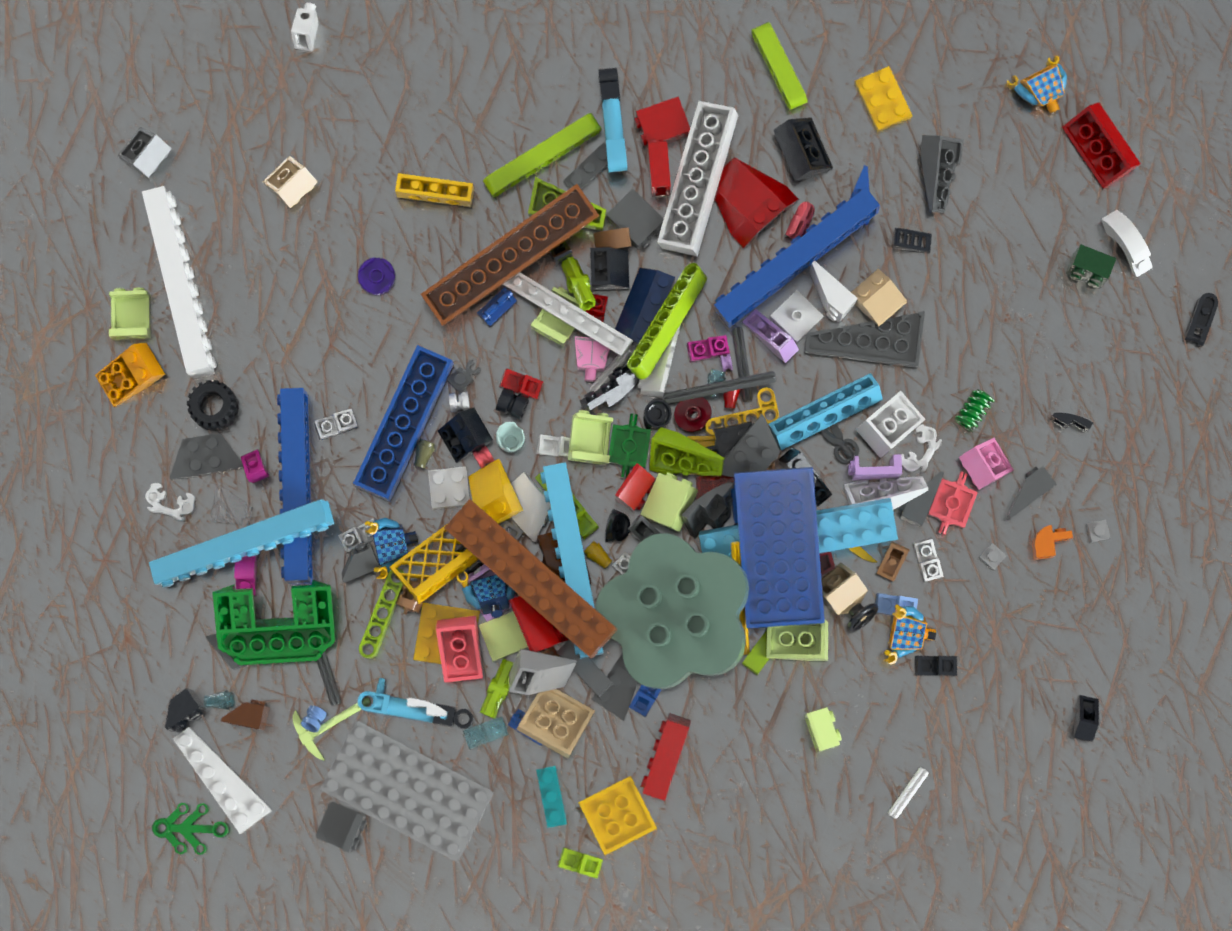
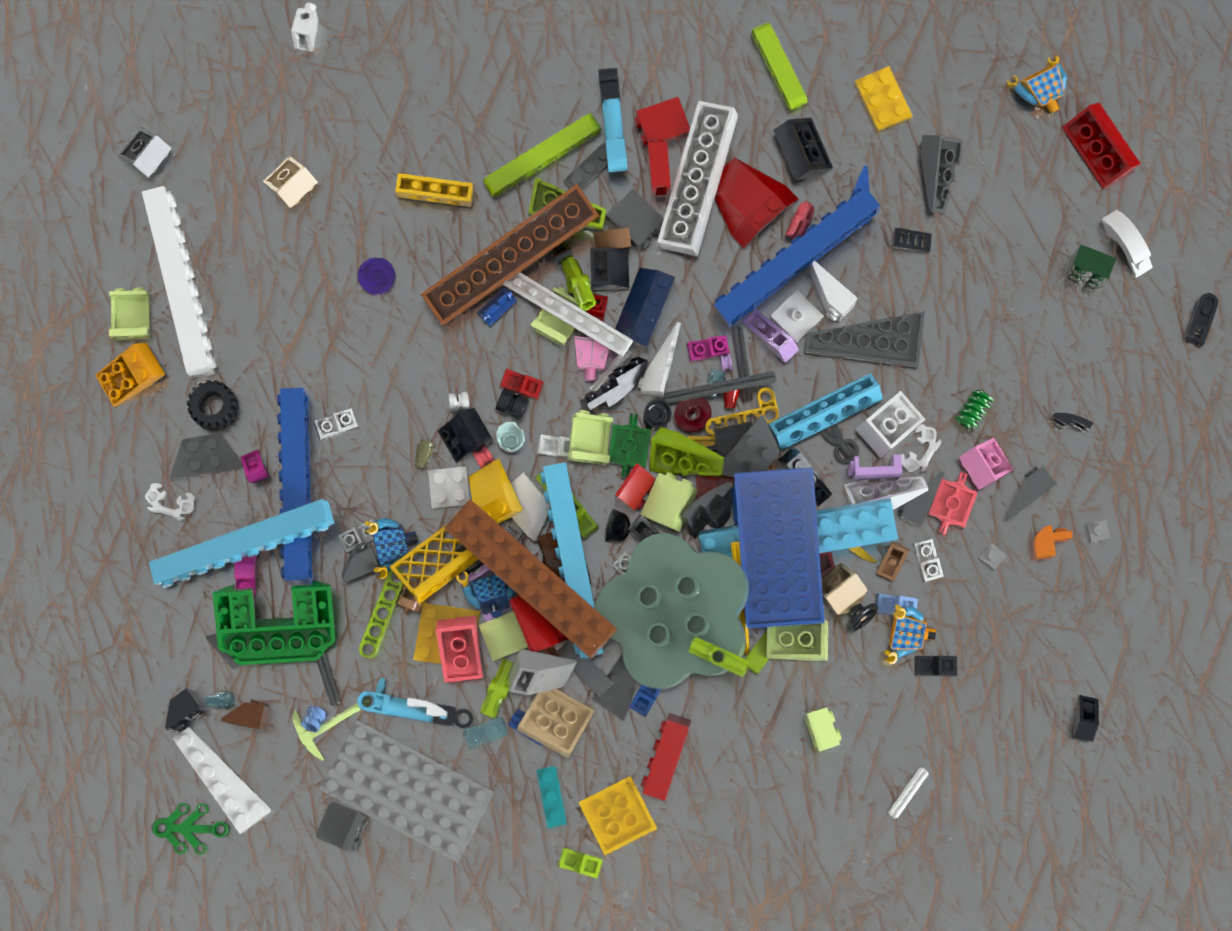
blue brick [353,345,454,502] -> none
dark grey plate [447,360,481,394] -> none
yellow cone [584,541,612,569] -> none
lime beam [627,263,707,380] -> none
tan slope [851,269,907,326] -> none
none -> lime piece [688,636,750,677]

